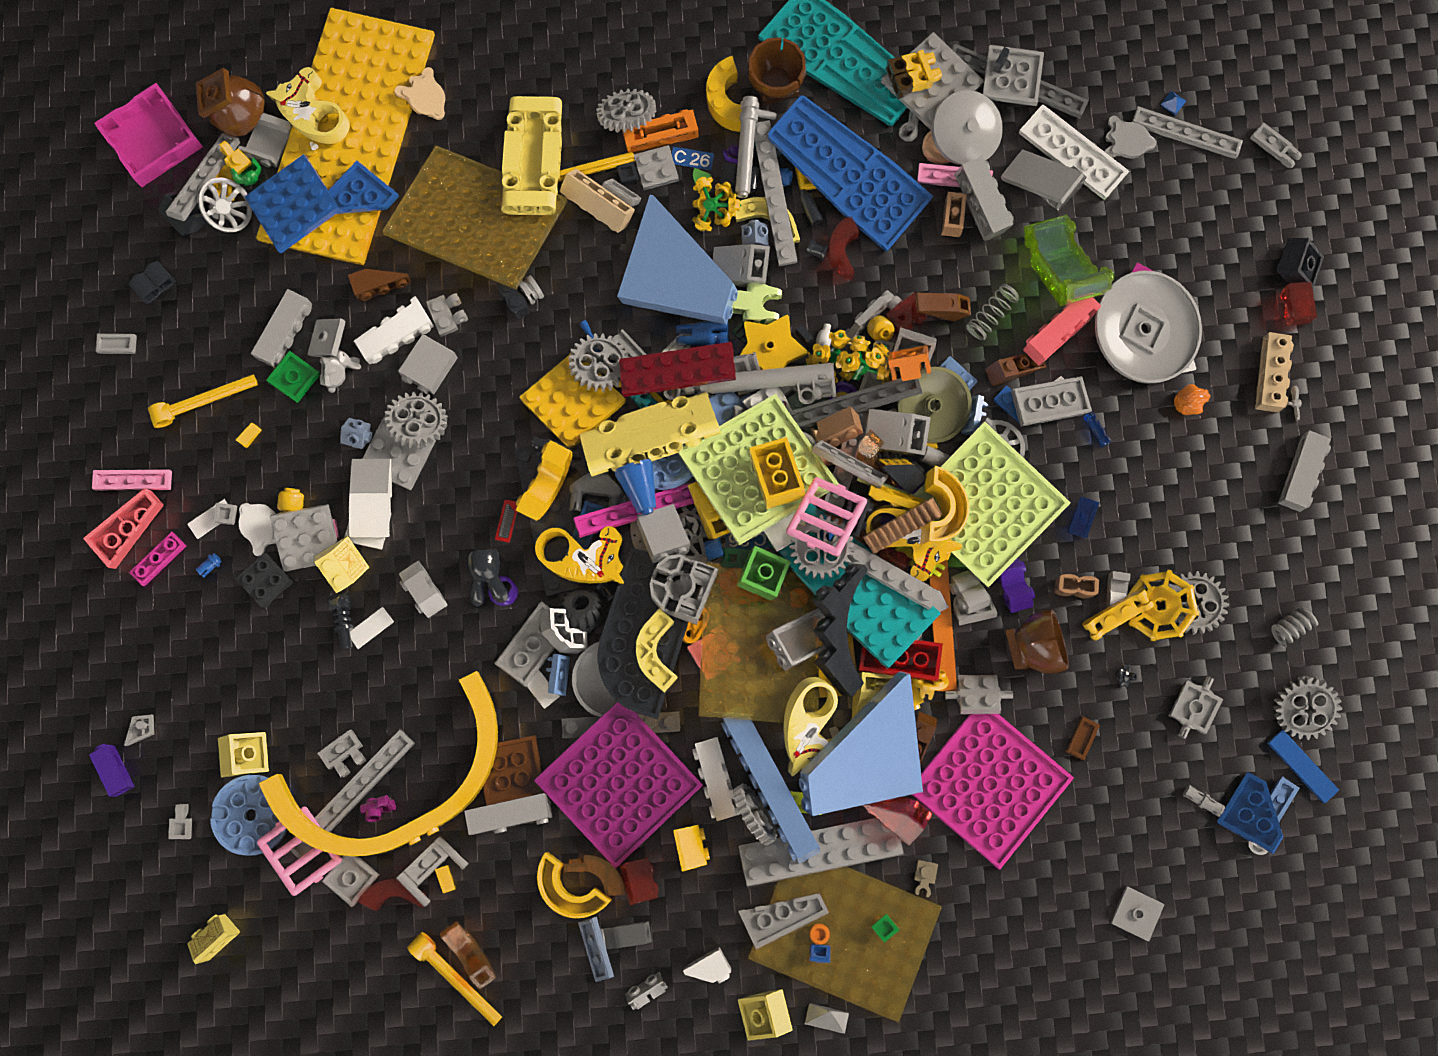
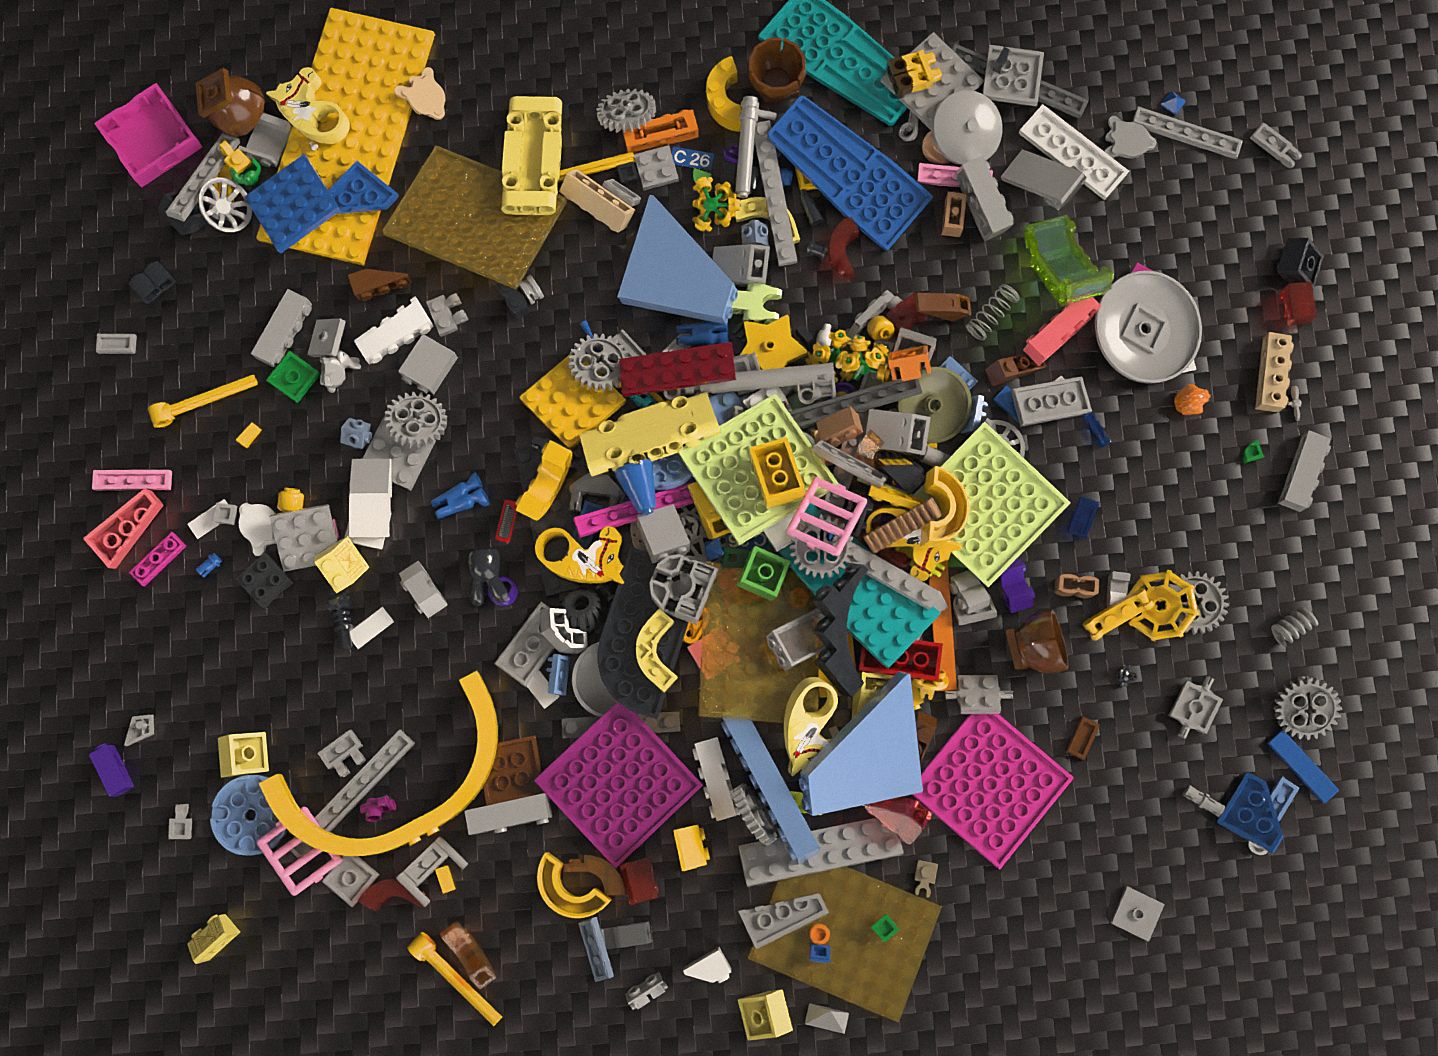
none -> blue piece [431,472,490,519]
none -> green tile [1243,439,1264,463]

